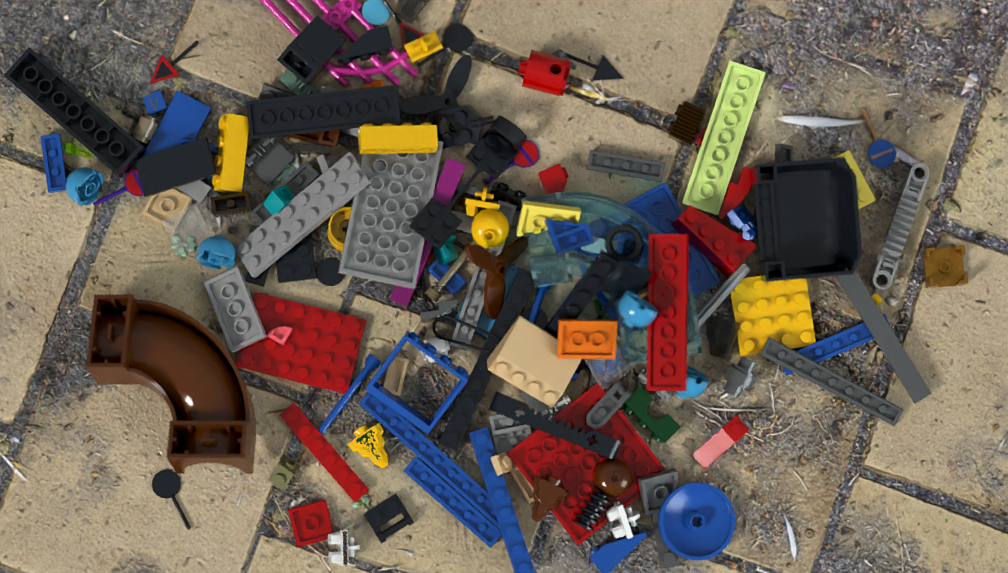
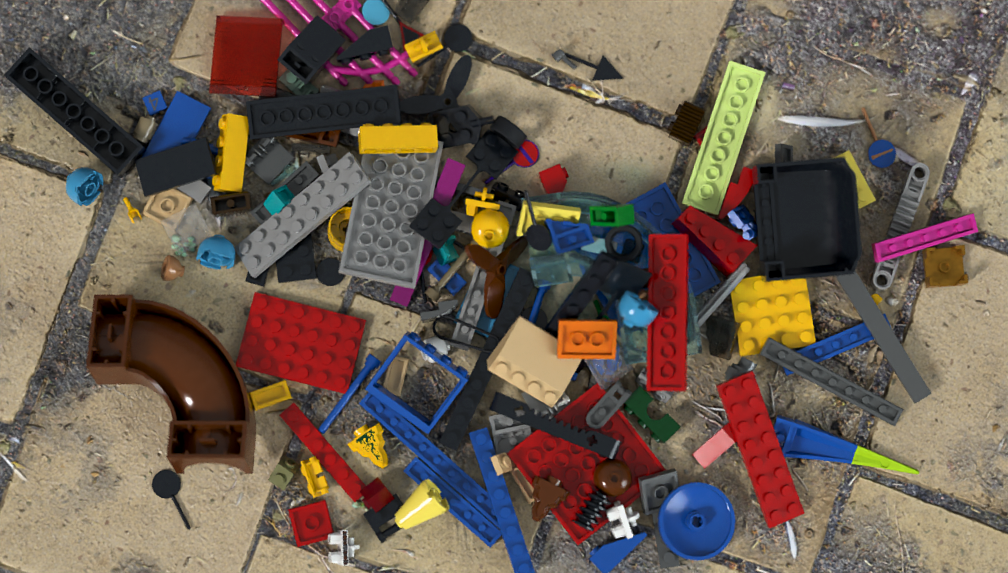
blue plate [40,133,67,193] -> none
clear neon green hand [65,143,92,159] -> none
piece [93,168,144,206] -> none
piece [149,41,199,84] -> none
light grey plate [204,267,267,353] -> none
coral tile [267,326,293,346] -> none
red cylinder [518,50,572,96] -> none
dark grey plate [587,150,665,182] -> none
dark azure cylinder [676,366,710,399] -> none
none -> yellow hand [123,197,142,223]
none -> medium nougat brick [161,255,185,281]
none -> clear red door [209,16,285,97]
none -> yellow tile [249,380,292,411]
none -> yellow hinge [300,456,329,498]
none -> dark red brick [360,477,395,513]
none -> light yellow cone [394,479,450,529]
none -> black piece [524,190,552,251]
none -> green slope [589,204,635,227]
none -> red plate [716,370,804,528]
none -> blue plate [773,415,919,474]
none -> dark pink plate [871,213,978,262]

